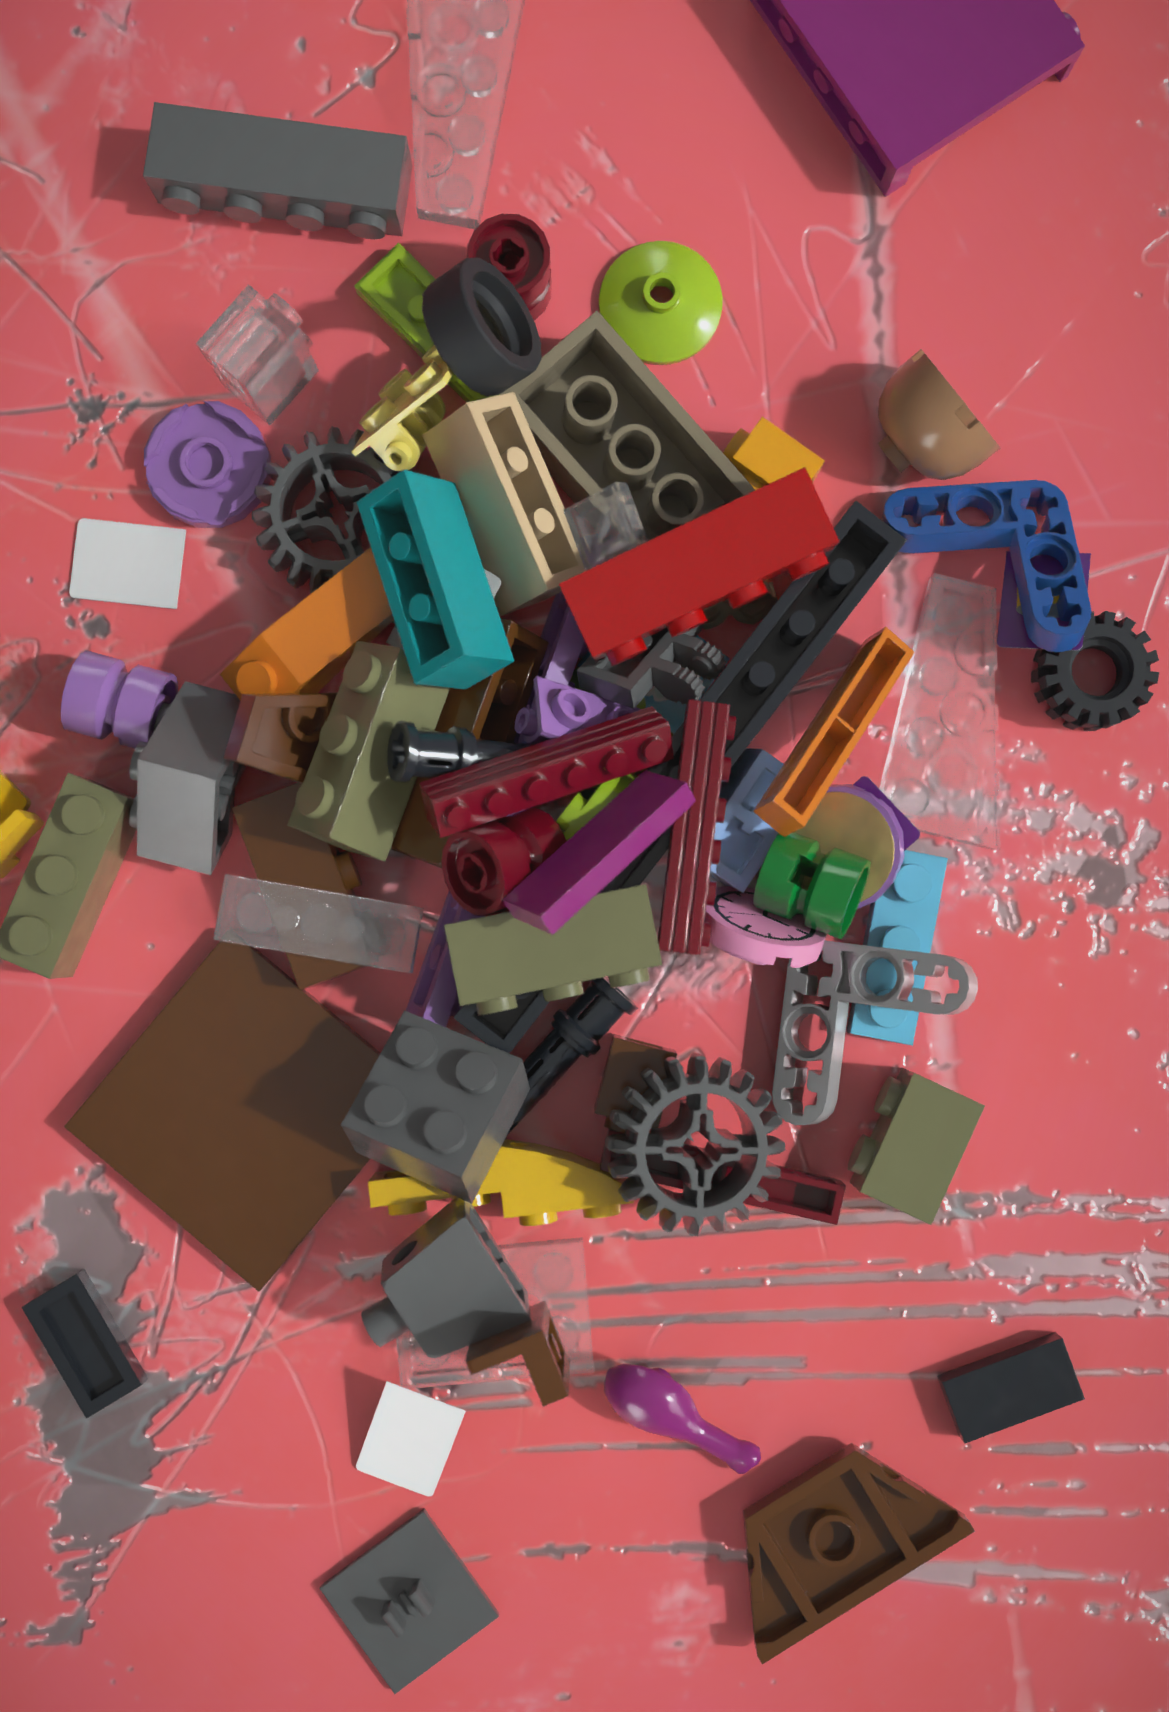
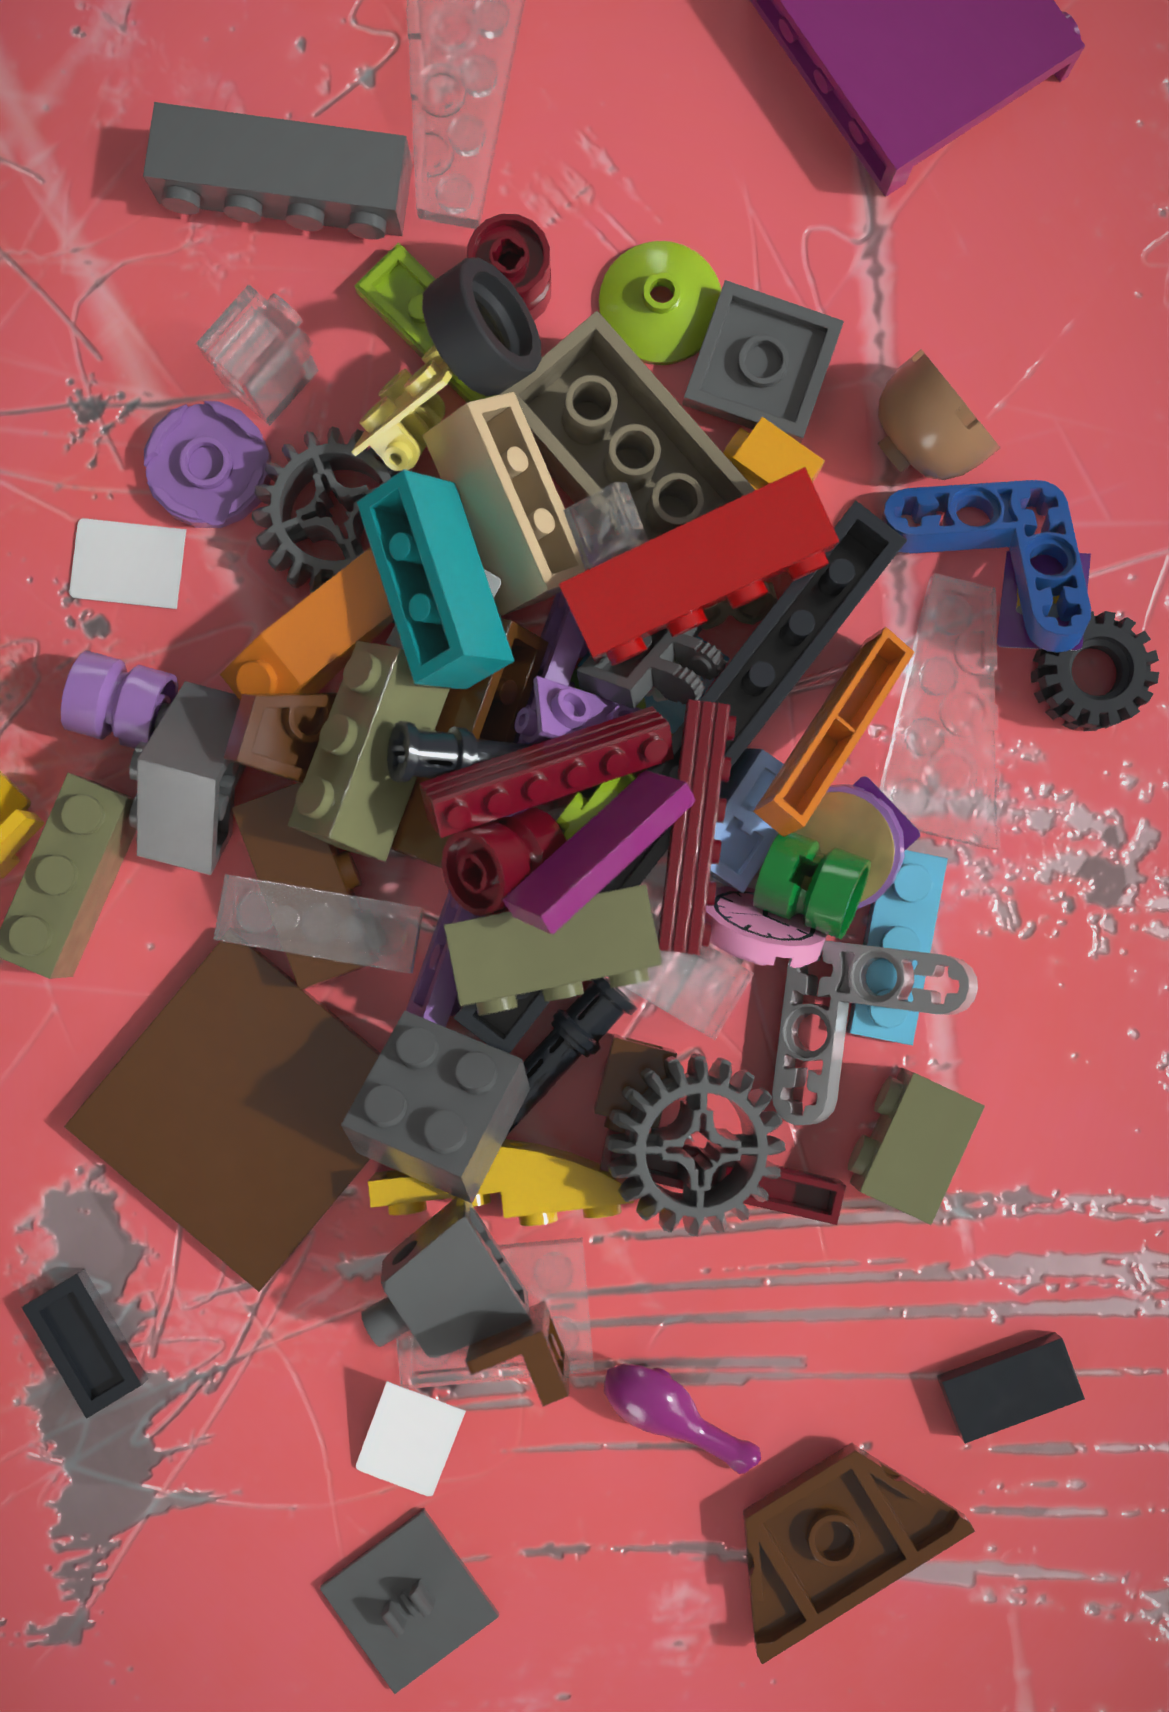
none -> clear brick [607,903,754,1040]
none -> dark grey plate [682,280,844,443]

